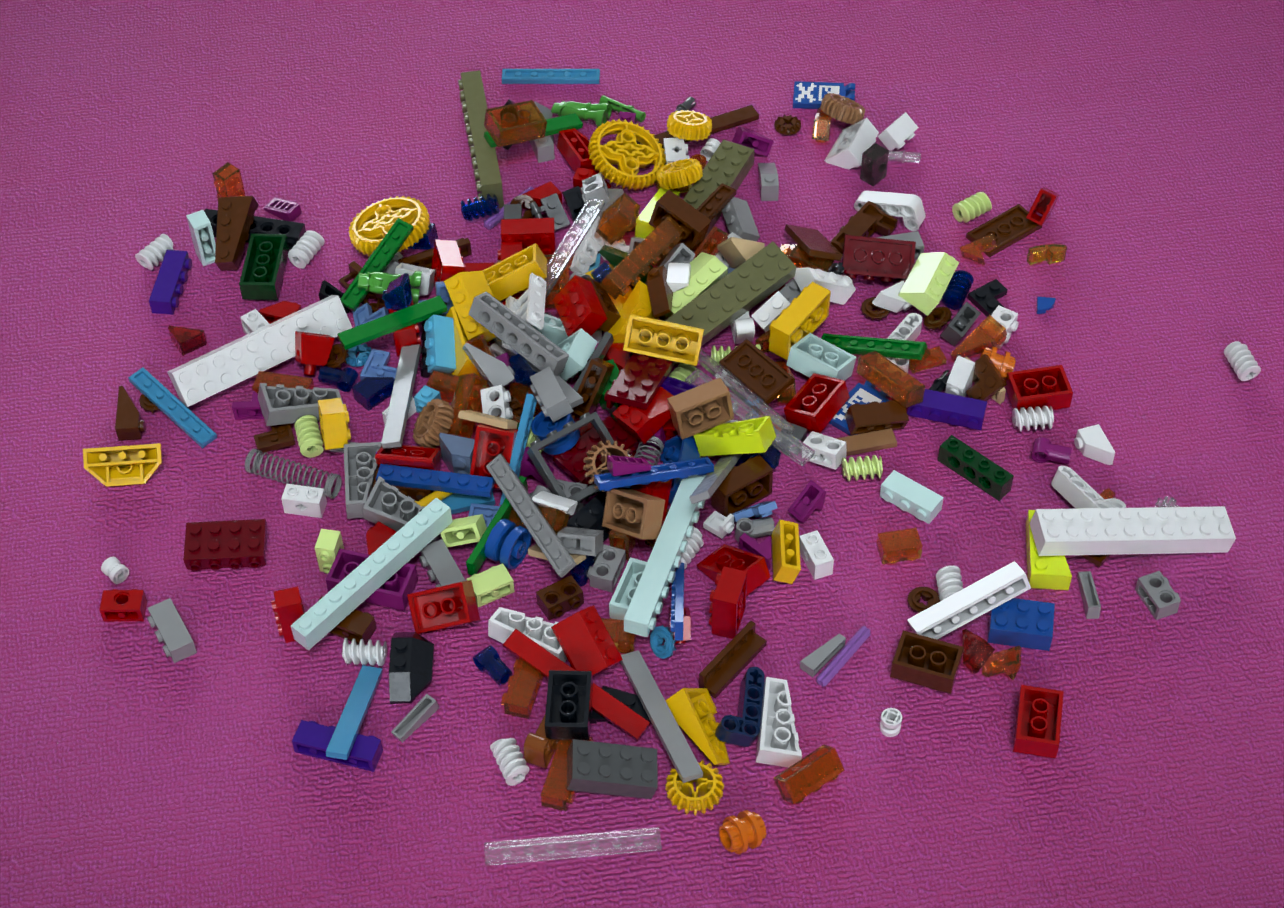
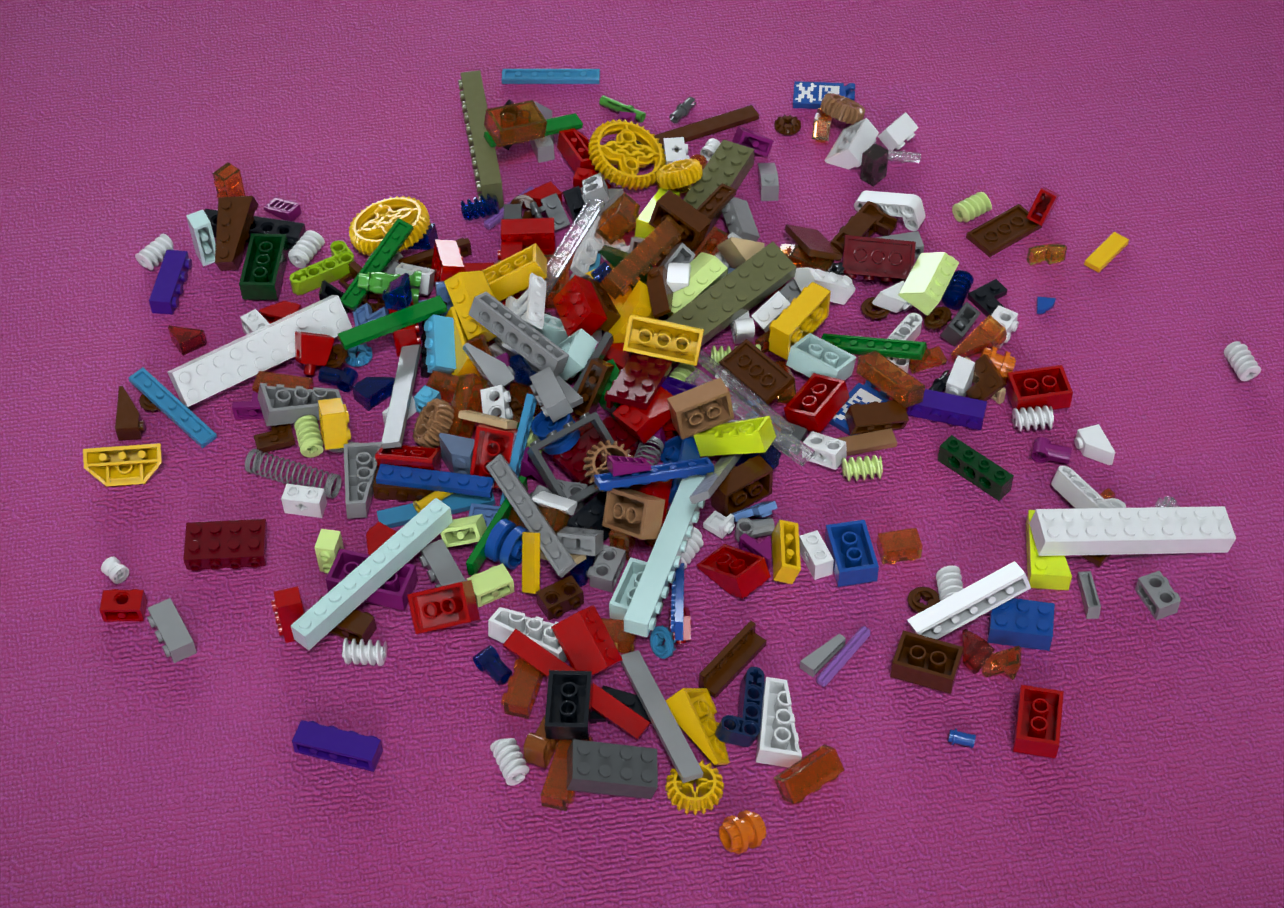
dark azure tile [326,665,383,760] -> none
medium blue plate [360,349,397,387] -> none
light grey wedge [363,476,441,544] -> none
black wedge [389,632,434,704] -> none
light grey piece [391,694,439,743] -> none
clear tile [484,827,662,866] -> none
bright green piece [551,101,612,128] -> none
yellow gear [667,110,712,141] -> none
red brick [709,566,747,639] -> none
magenta slope [787,480,826,523] -> none
light aqua brick [880,470,944,524] -> none
white wheel [880,708,902,737] -> none
clear orange slope [959,234,997,265] -> none
none -> lime beam [290,240,355,295]
none -> yellow tile [522,532,540,594]
none -> blue brick [825,519,879,587]
none -> blue pin [948,728,976,748]
none -> yellow tile [1084,232,1129,273]

